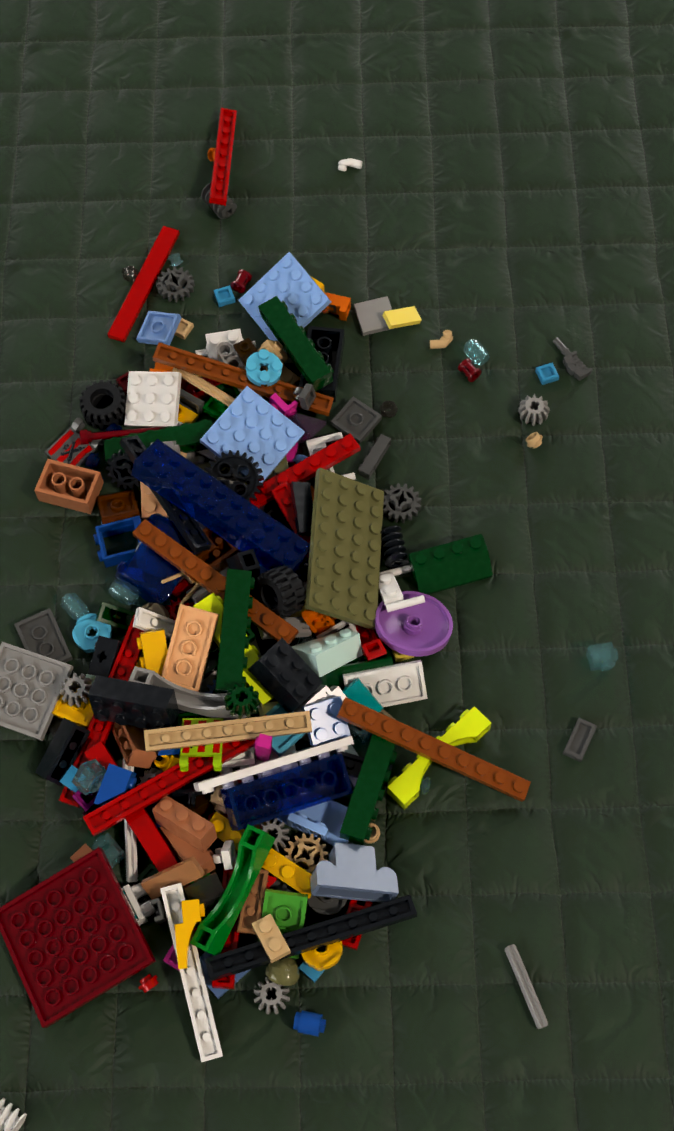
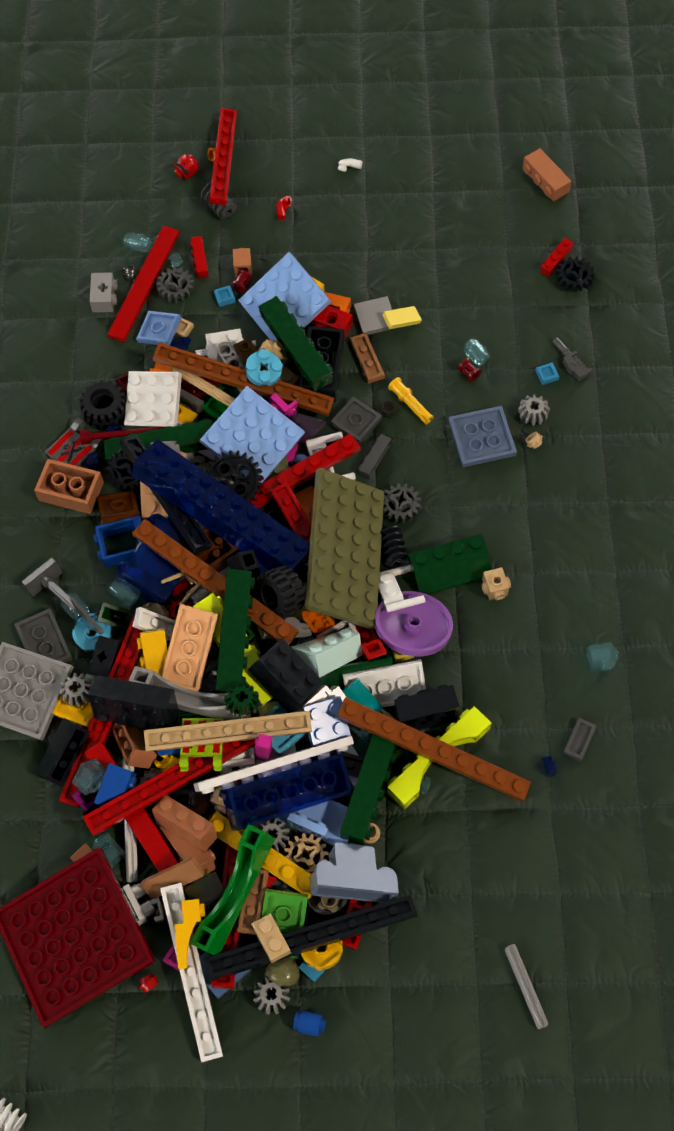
dark azure tile [59,765,89,793] -> none
white tile [213,840,237,870] -> none
black tile [290,481,313,536] -> none
dark grey tile [293,383,316,410] -> none
tan arm [430,330,453,349] -> none
none -> dark grey piece [22,558,104,634]
none -> light grey brick [90,273,118,312]
none -> clear light blue brick [124,232,151,253]
none -> clear blue tile [170,337,191,351]
none -> red head [174,154,199,180]
none -> red piece [190,236,209,279]
none -> nougat brick [233,248,252,277]
none -> red arm [276,196,292,220]
none -> red brick [311,306,353,338]
none -> dark tan plate [318,897,340,913]
none -> medium nougat tile [349,333,385,384]
none -> yellow pin [388,377,434,425]
none -> black brick [394,685,460,730]
none -> sand blue plate [448,406,517,467]
none -> tan brick [481,567,511,600]
none -> nougat brick [523,148,571,201]
none -> red piece [540,238,574,278]
none -> clear blue tile [542,756,557,777]
none -> black gear [556,256,595,292]

